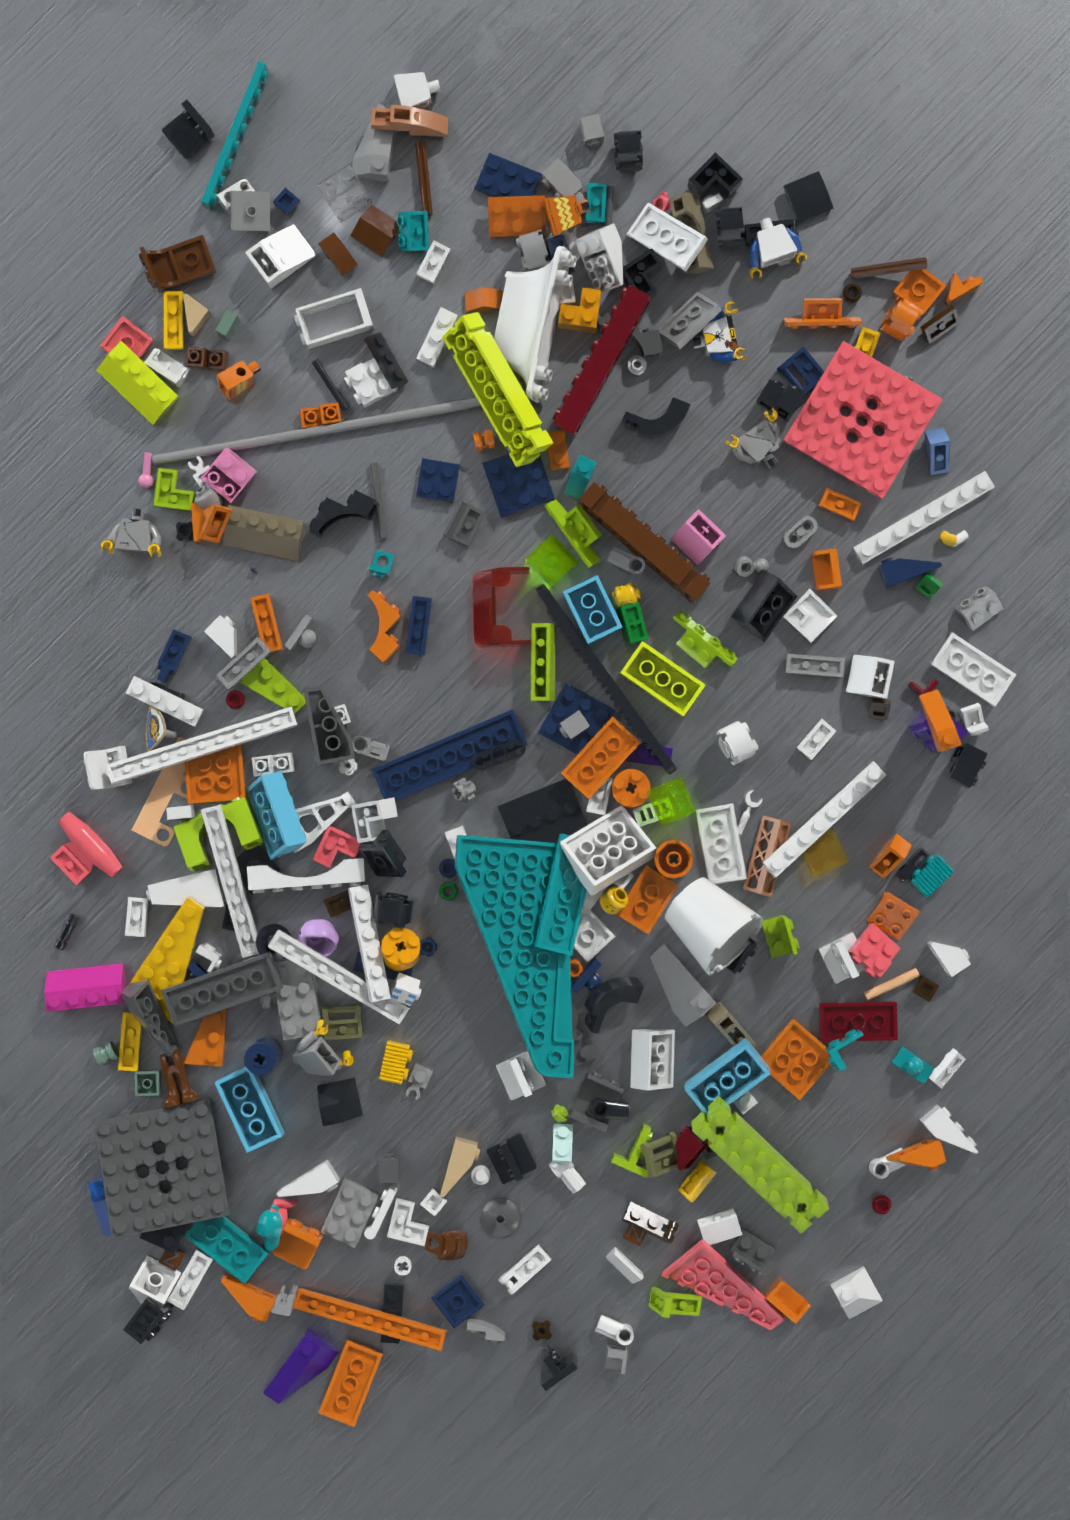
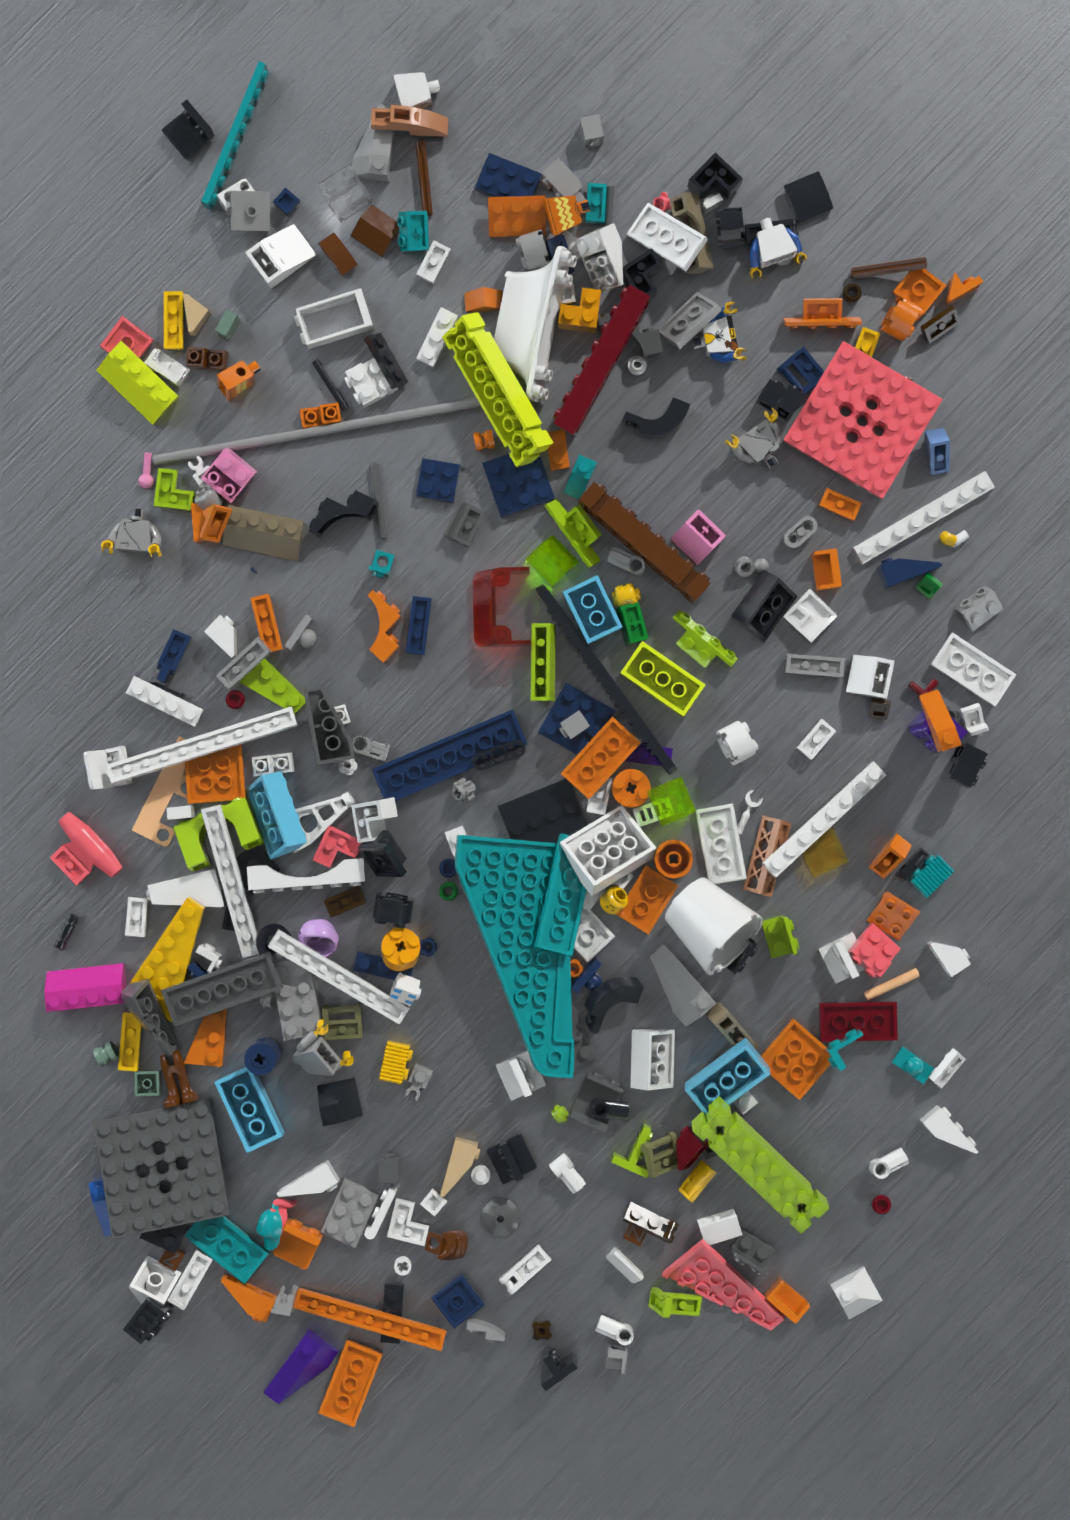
reddish brown bracket [139,235,217,293] -> none
shield [146,706,177,752] -> none
black plate [176,521,194,541] -> none
white plate [348,884,391,1003] -> none
light aqua plate [552,1124,573,1164] -> none
black brick [614,130,643,171] -> none
orange slope [886,1139,946,1170] -> none
dark brown plate [912,975,939,1002] -> none

